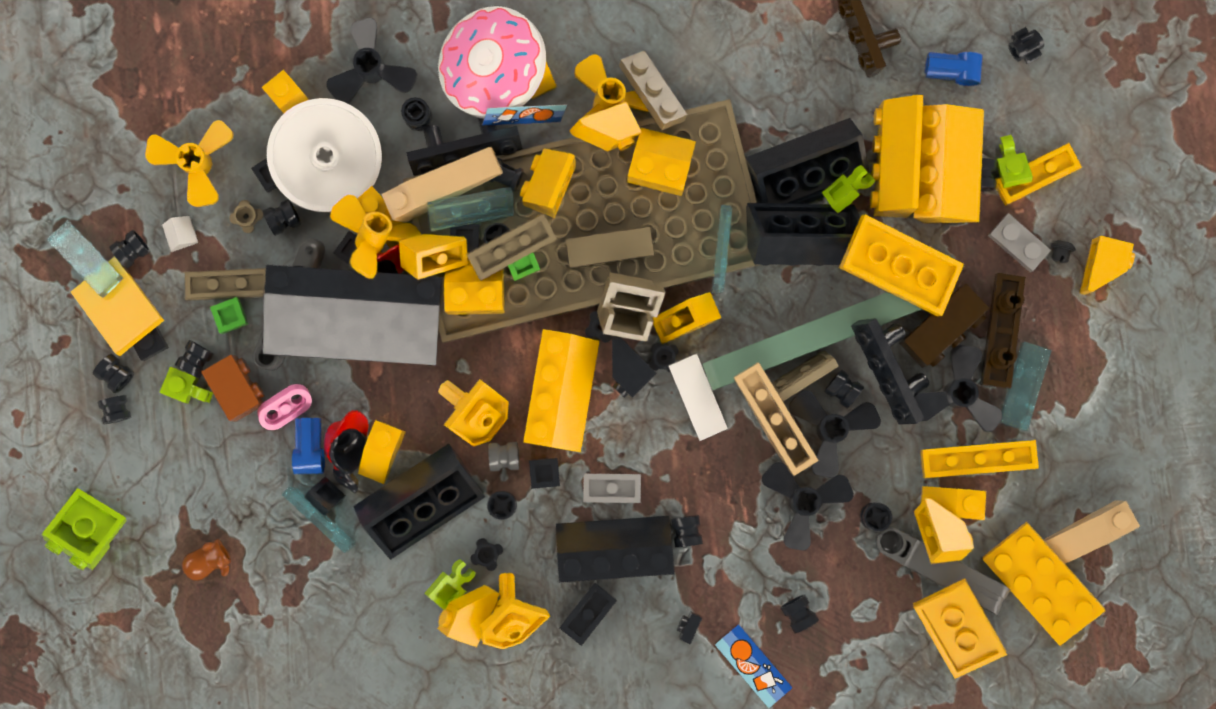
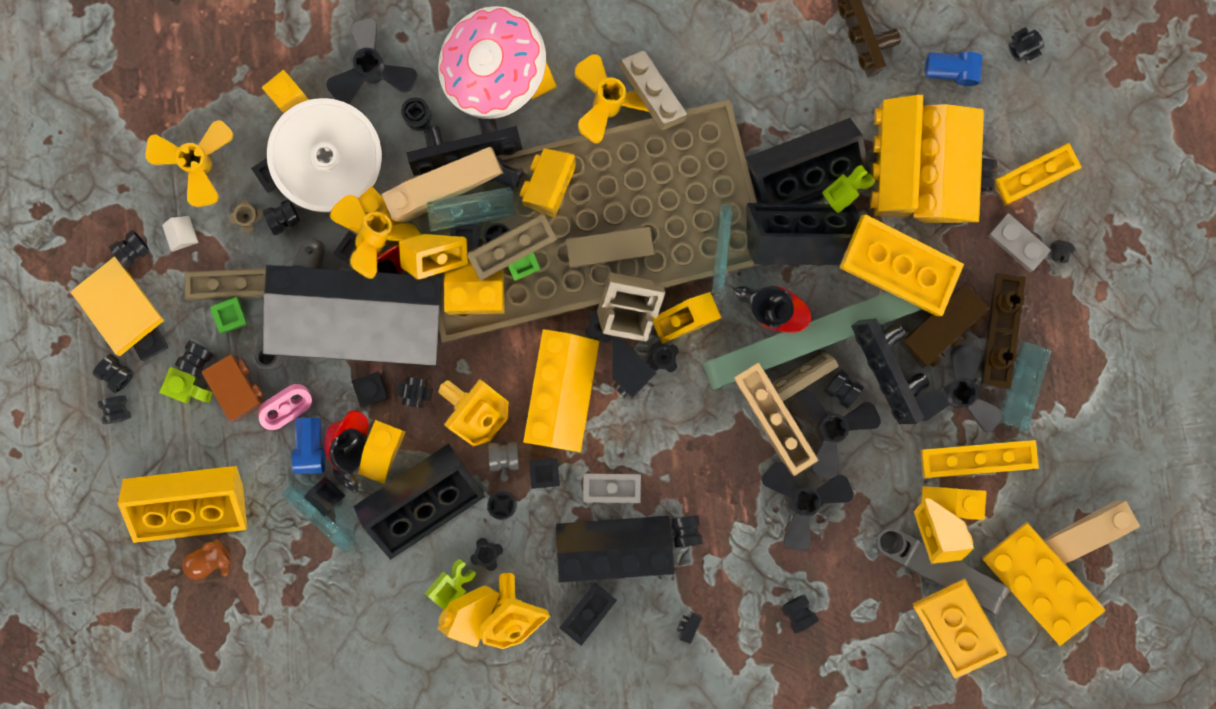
lime plate [42,488,127,570] -> none
clear light blue tile [47,220,123,298] -> none
sticker [482,105,567,126] -> none
yellow slope [570,102,642,151] -> none
yellow slope [627,127,696,196] -> none
white sticker [669,354,728,441] -> none
sticker [715,624,792,708] -> none
black wheel [859,502,892,532] -> none
lime plate [997,135,1033,188] -> none
yellow slope [1080,236,1135,295] -> none
none -> yellow slope [118,466,247,543]
none -> black plate [352,372,389,408]
none -> black gear [396,377,433,408]
none -> black hair [733,286,811,333]

